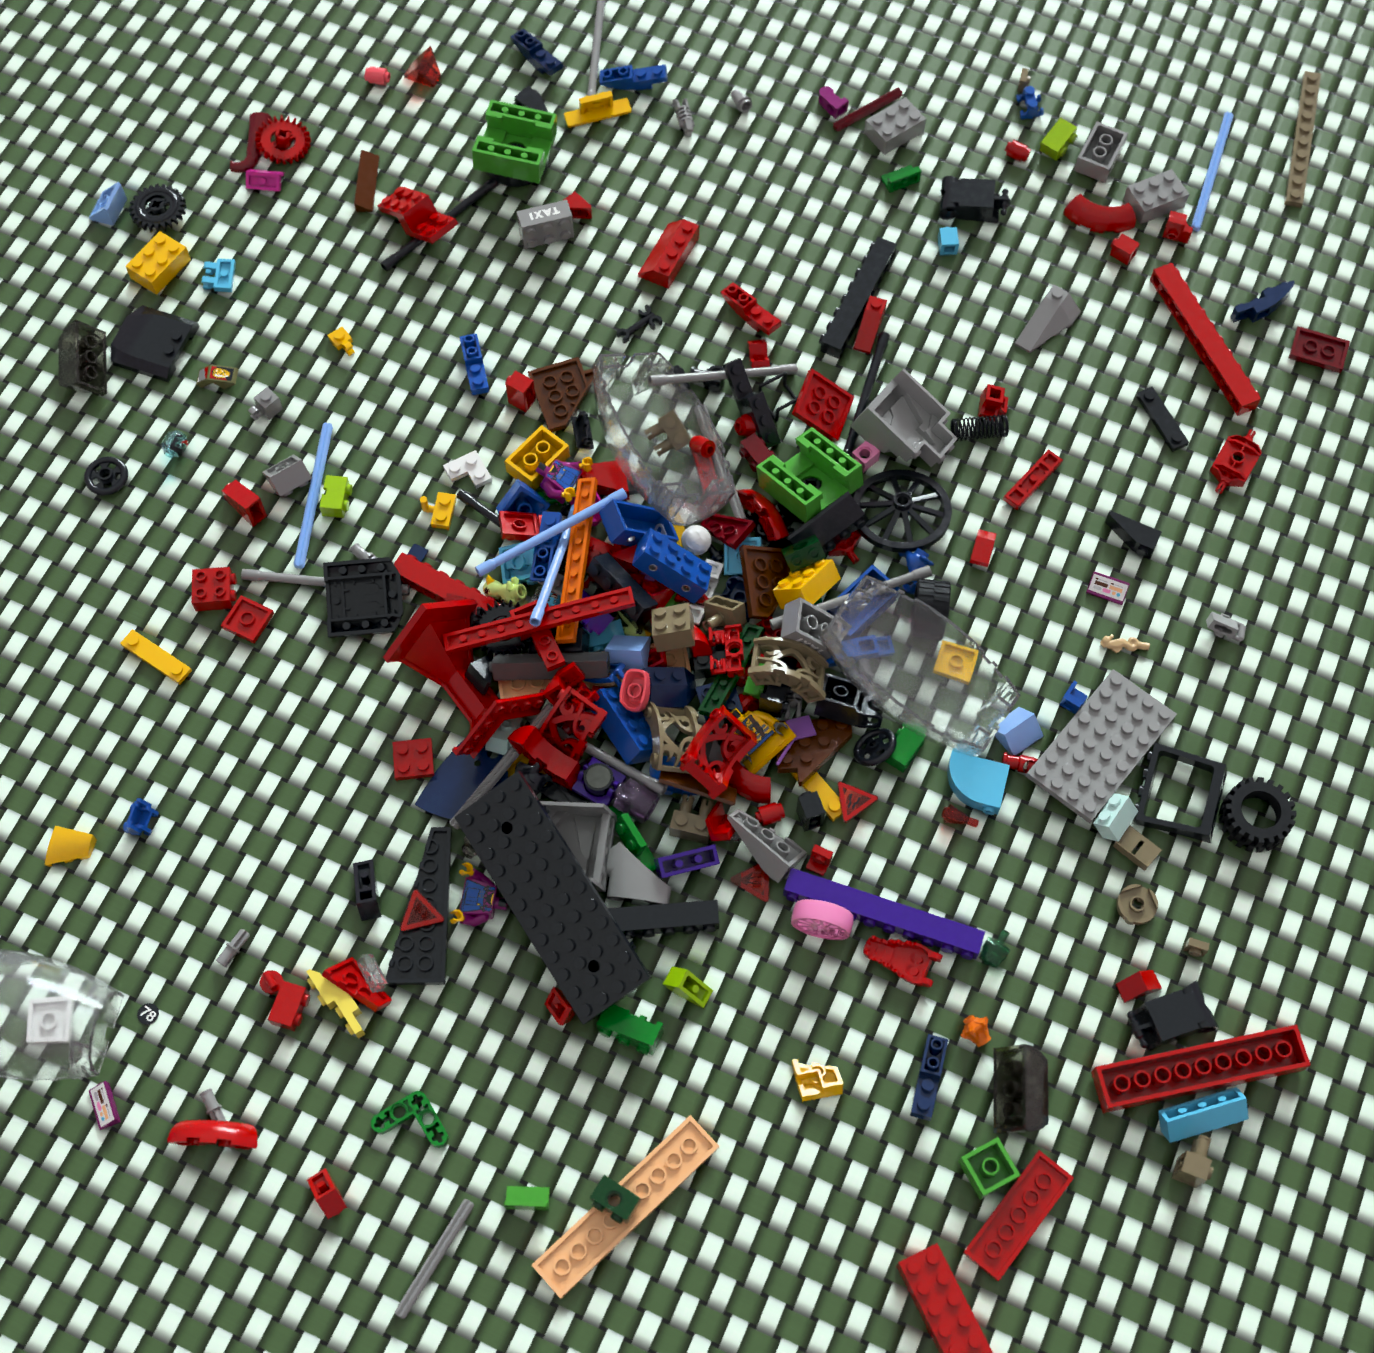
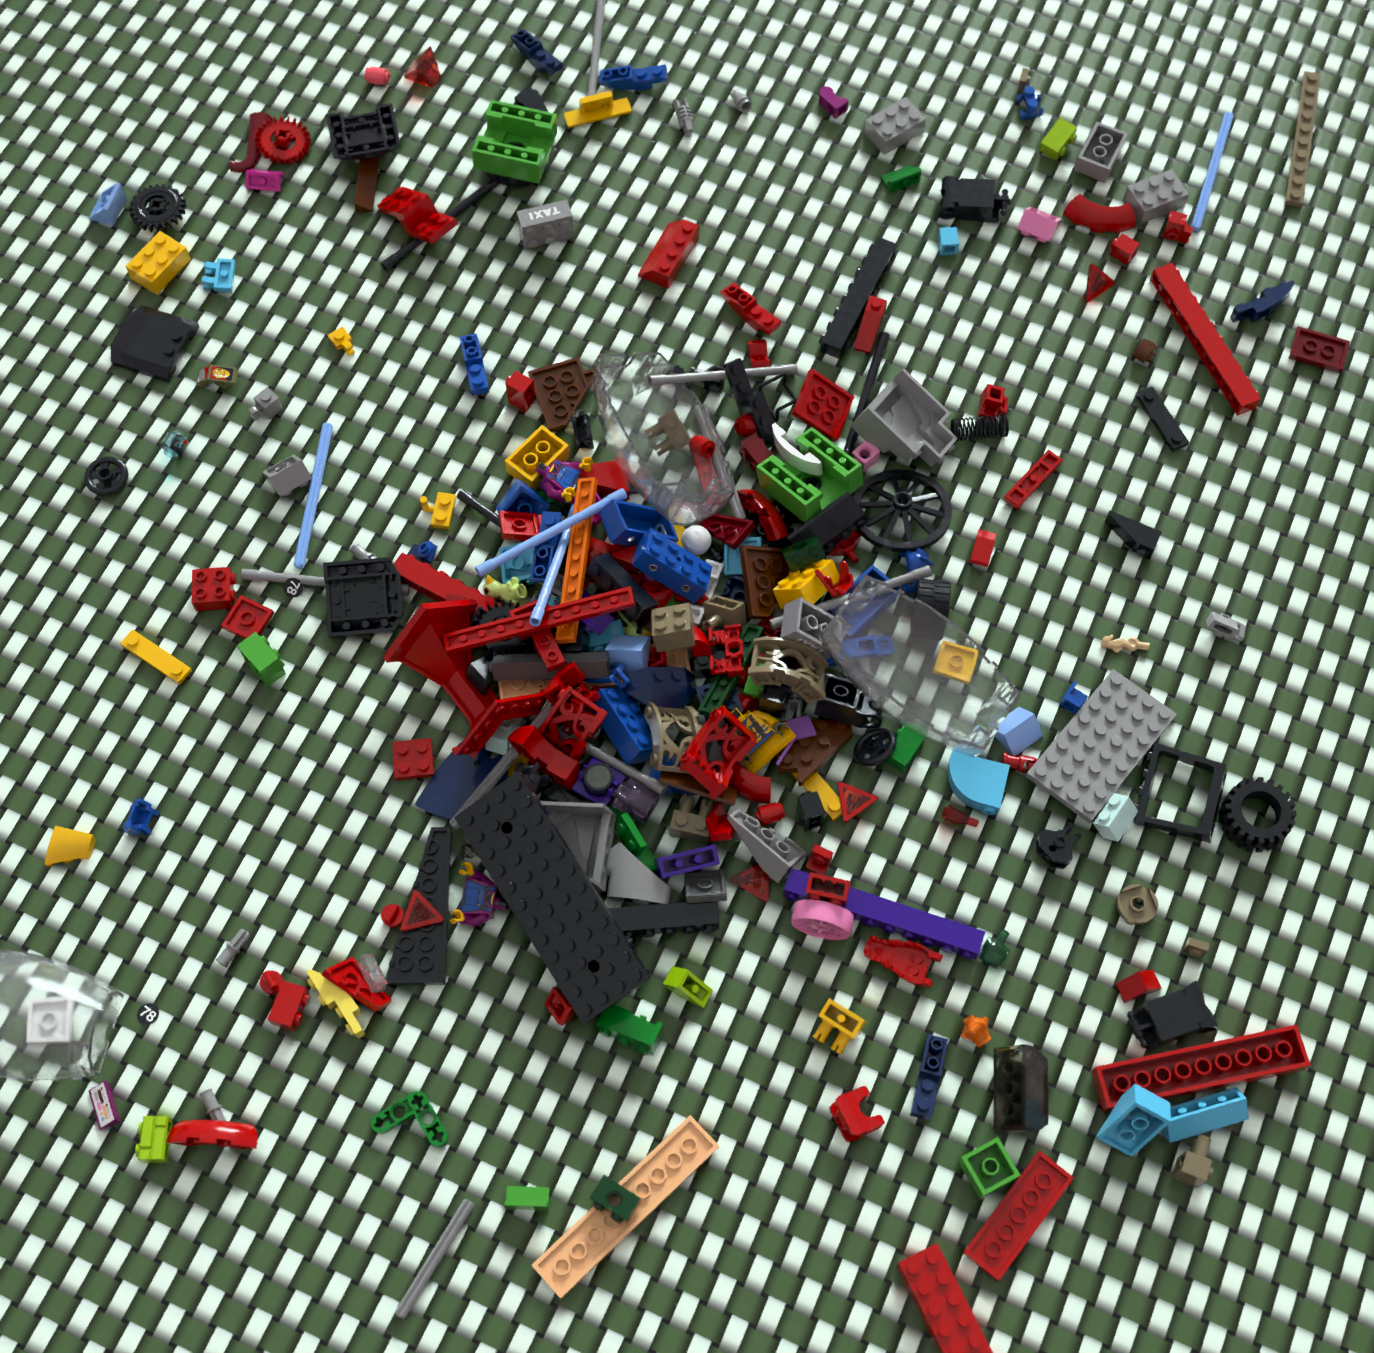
clear smoke windscreen [59,320,107,396] -> none
red slope [221,479,267,527] -> none
red slope [307,1168,347,1219] -> none
lime brick [319,475,352,518] -> none
black slope [353,859,381,921] -> none
white plate [443,450,492,489] -> none
red slope [564,191,592,219] -> none
black bar [617,304,662,343] -> none
coral piece [620,669,650,712] -> none
yellow slope [792,1059,843,1102] -> none
dark red axle [833,87,903,132] -> none
red brick [1005,140,1031,162] -> none
light grey wedge [1014,285,1081,353] -> none
slope [1086,572,1130,605] -> none
dark tan piece [1113,825,1162,871] -> none
red plate [1210,429,1262,494] -> none
none -> lime brick [135,1116,173,1163]
none -> bright green brick [237,632,286,688]
none -> black sticker [284,578,303,597]
none -> black wedge [326,103,401,161]
none -> red piece [381,904,404,928]
none -> blue plate [418,541,437,564]
none -> dark grey tile [684,870,727,903]
none -> white slope [772,423,823,476]
none -> red brick [805,872,851,907]
none -> yellow brick [812,998,867,1055]
none -> red helmet [814,561,854,597]
none -> red piece [829,1086,885,1143]
none -> bright pink slope [1017,207,1062,243]
none -> black hinge [1035,824,1082,869]
none -> piece [1085,263,1115,302]
none -> medium azure slope [1097,1084,1171,1157]
none -> reddish brown plate [1132,338,1157,364]

